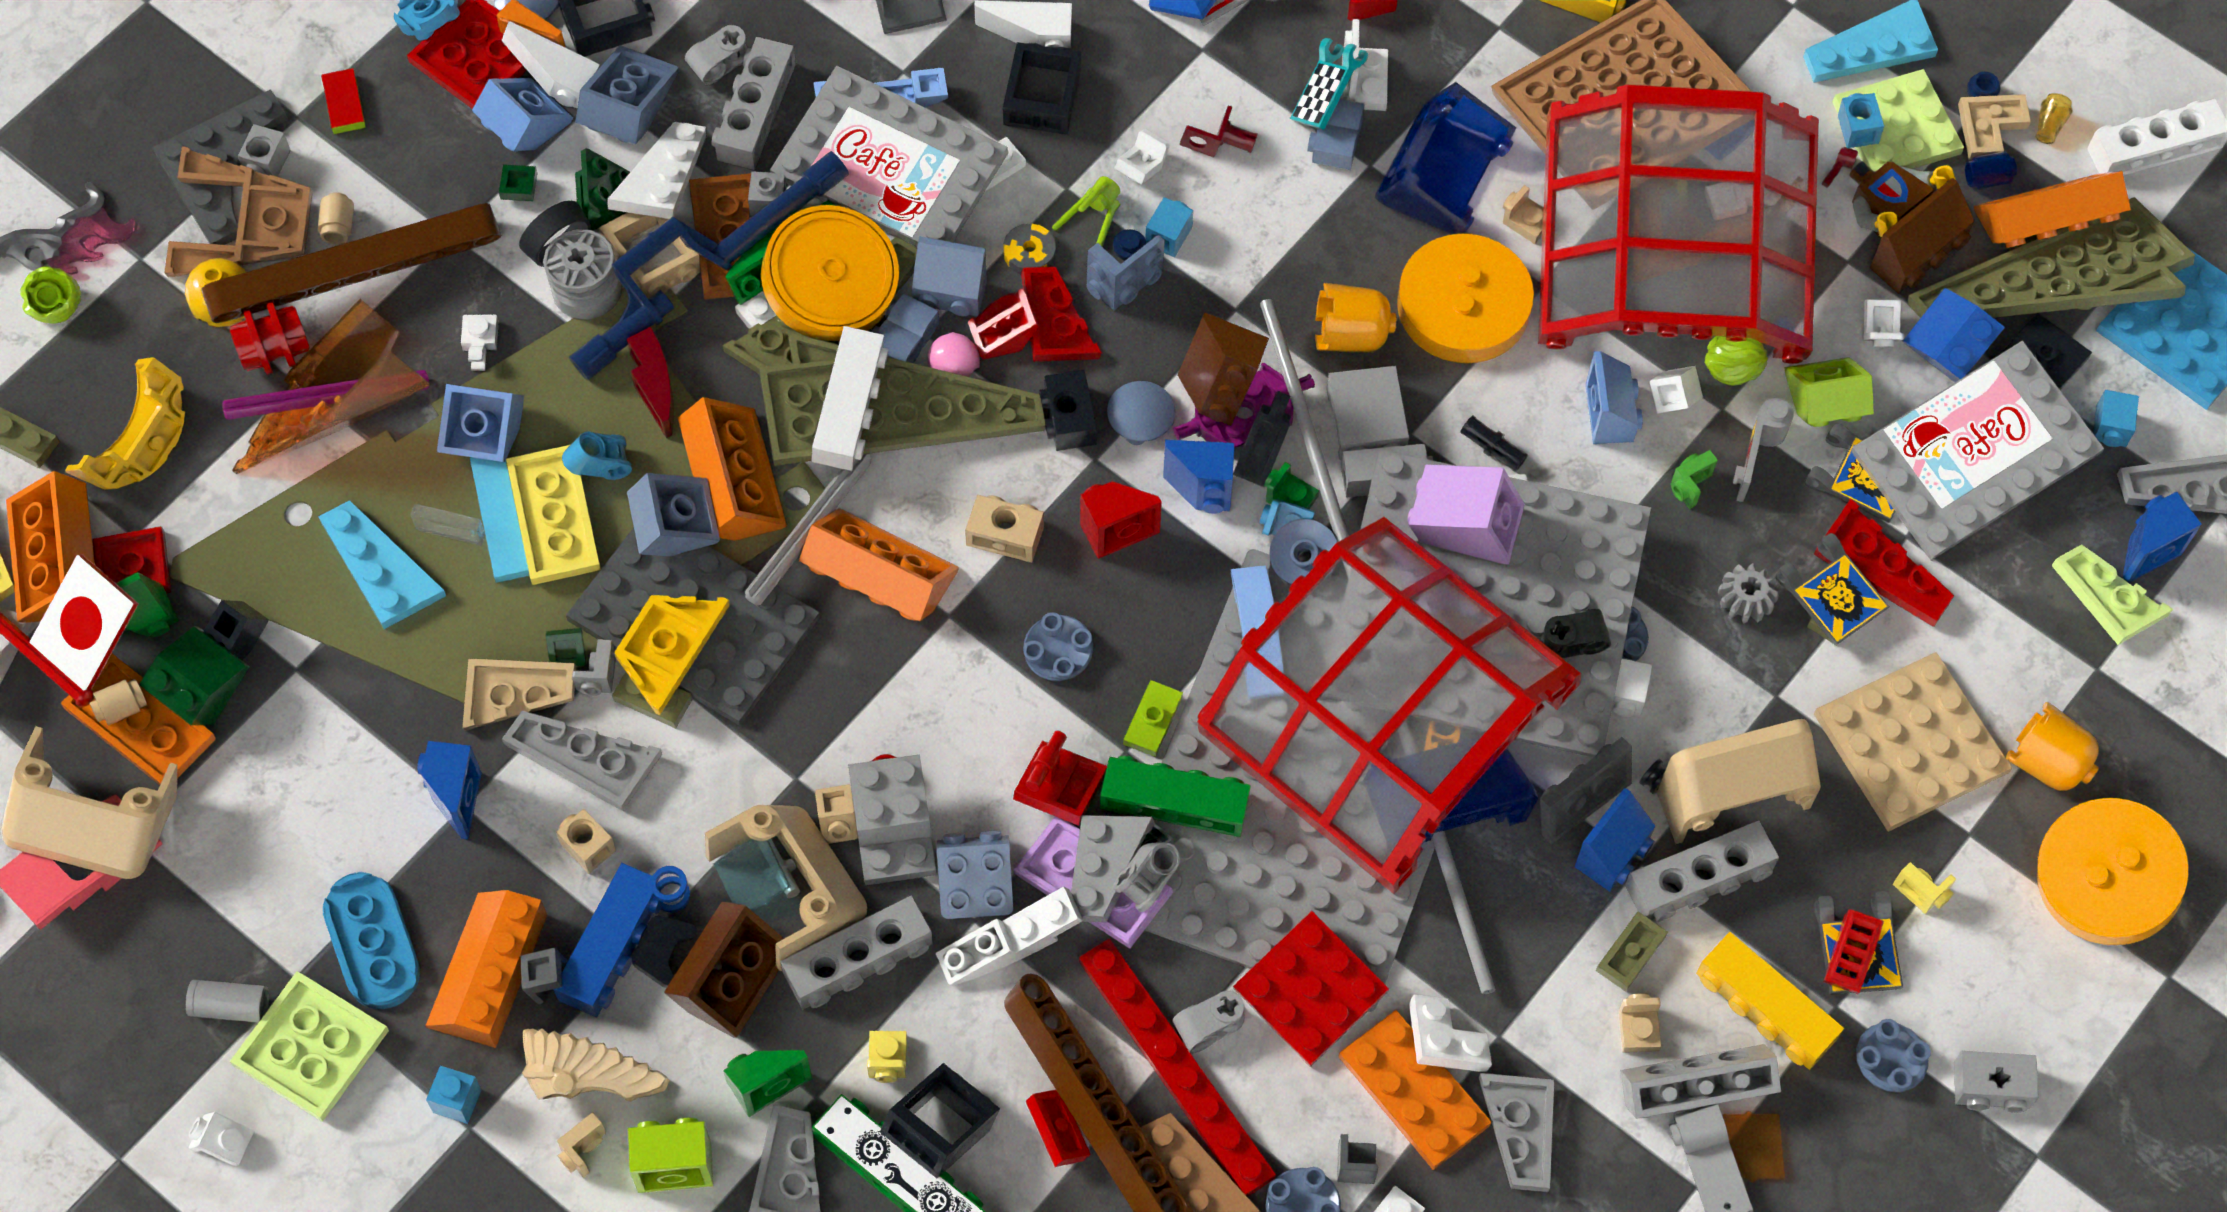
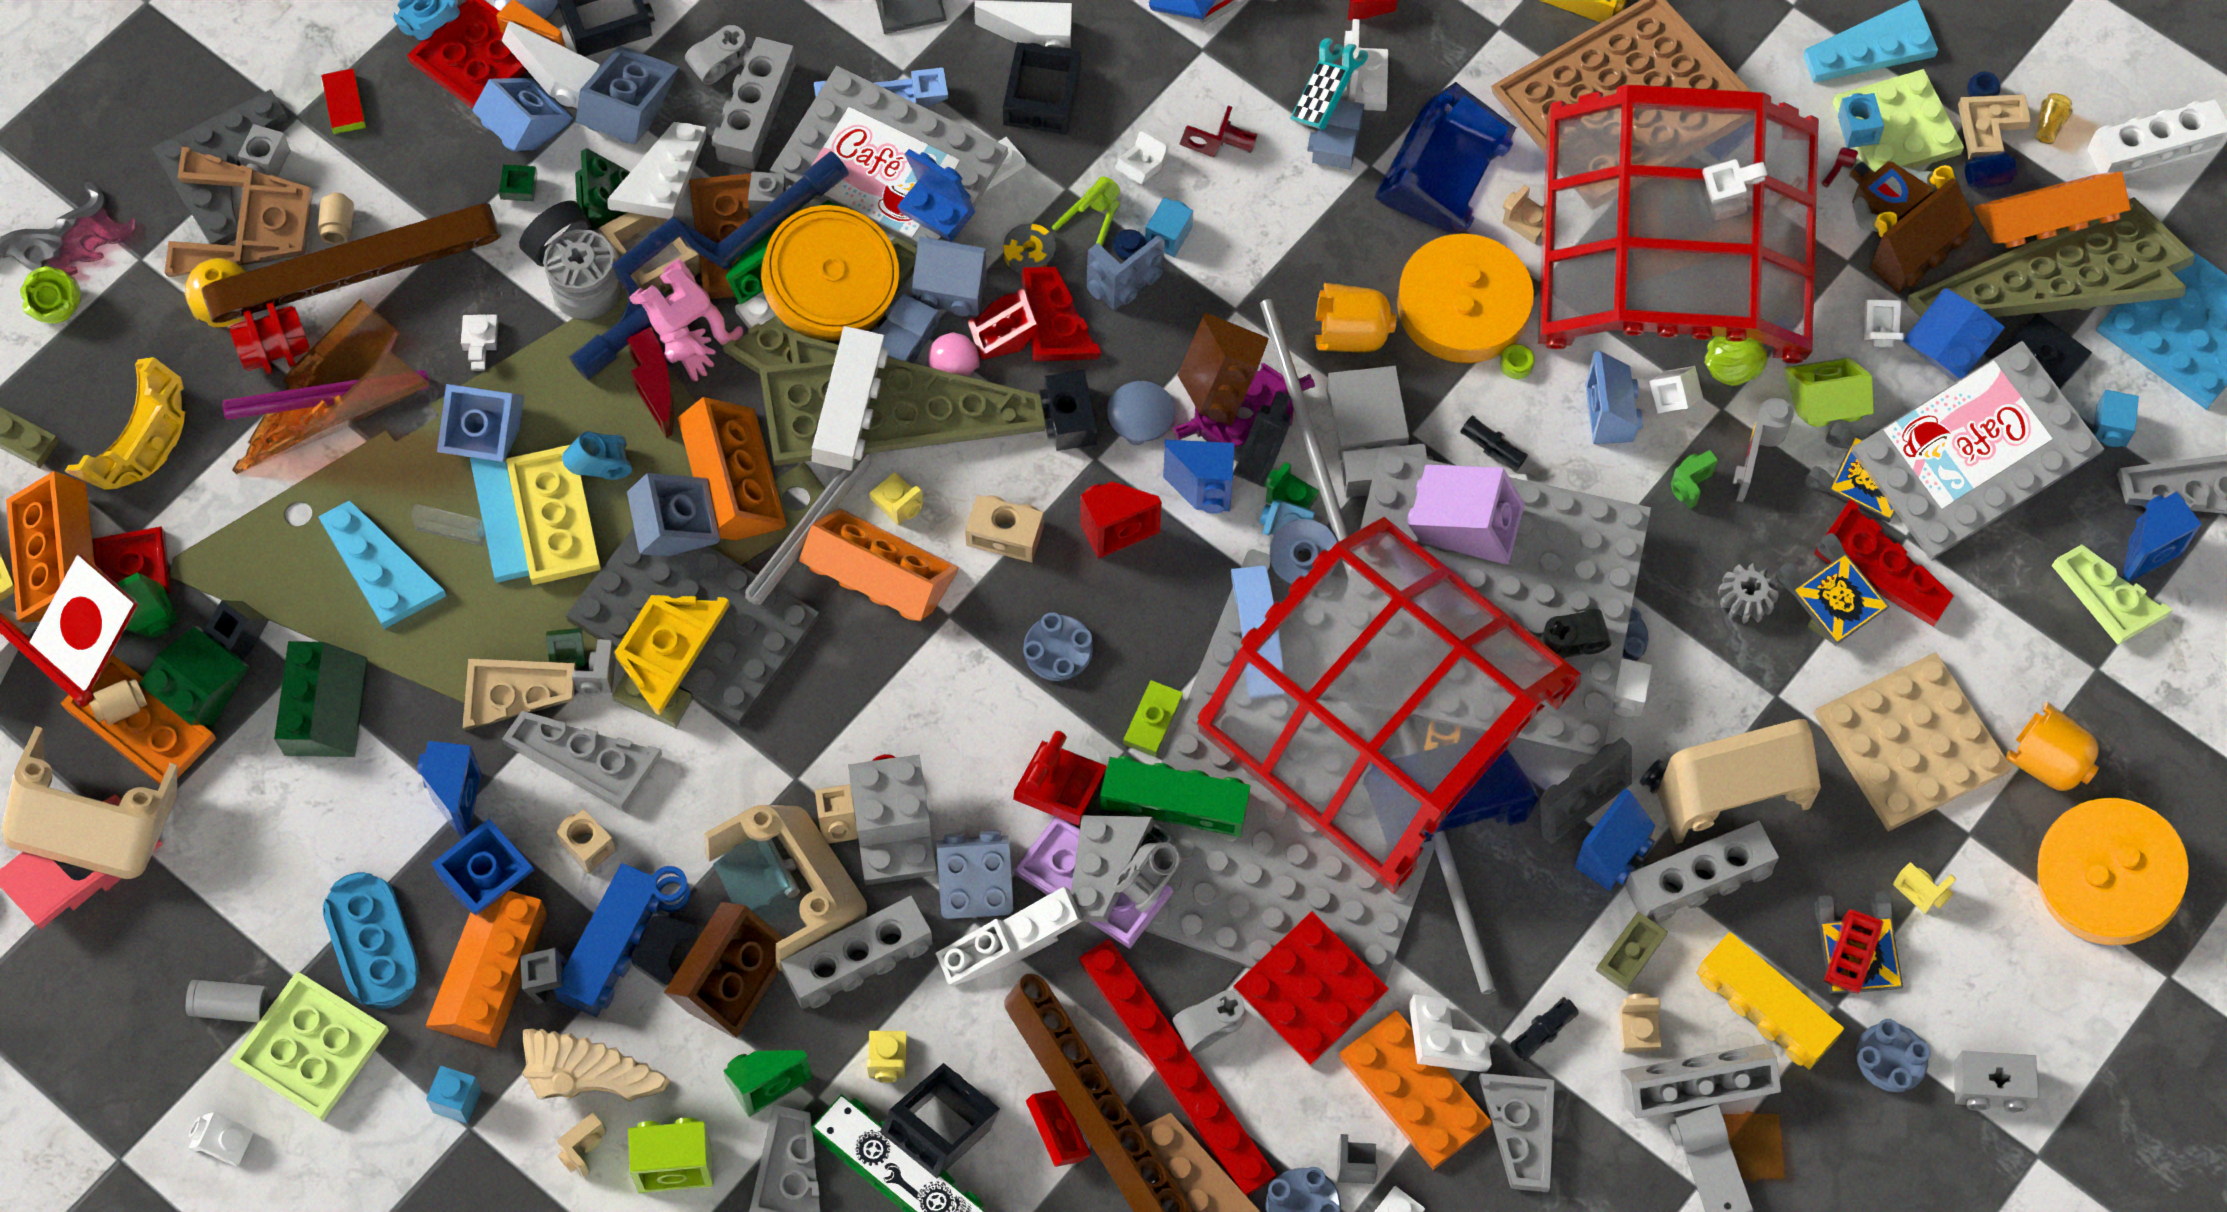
none -> dark green slope [274,641,368,757]
none -> blue slope [431,818,534,916]
none -> bright pink animal [629,259,744,382]
none -> light yellow bracket [869,472,923,525]
none -> blue bracket [897,149,975,242]
none -> lime tile [1500,344,1535,379]
none -> black pin [1510,997,1579,1061]
none -> white plate [1702,159,1767,204]

